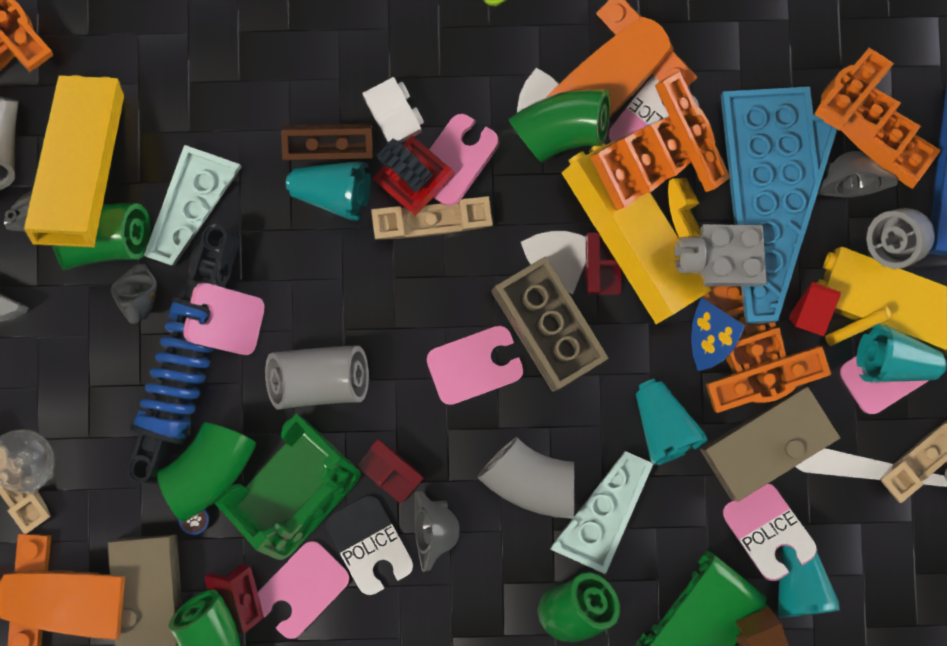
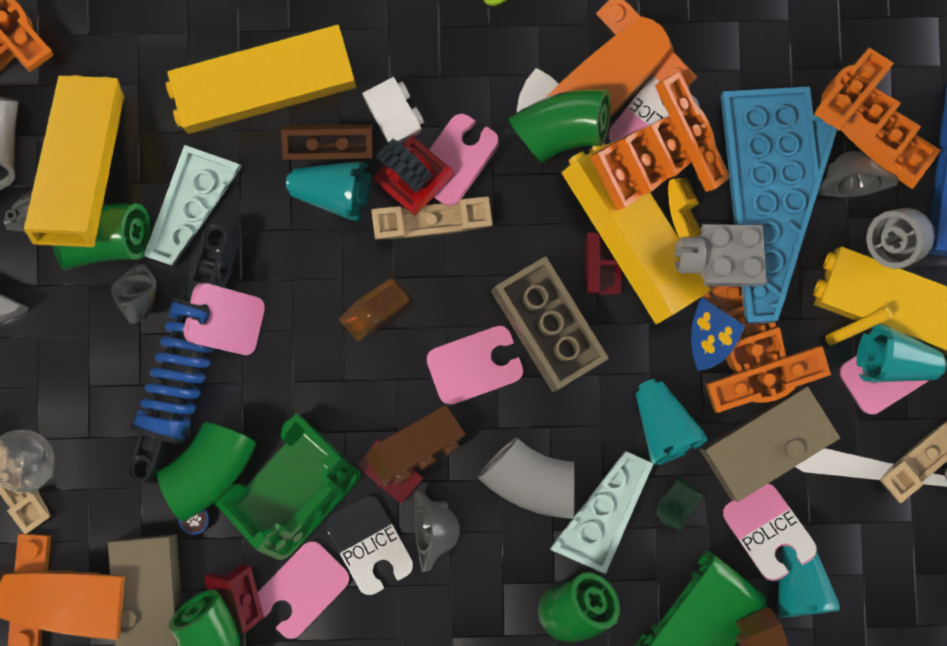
light grey brick [265,346,369,410] -> none
white sticker [521,231,586,294] -> none
red slope [789,282,841,336] -> none
none -> yellow brick [166,24,357,134]
none -> clear orange slope [339,278,410,342]
none -> reddish brown brick [365,405,466,487]
none -> clear green bracket [656,476,704,531]

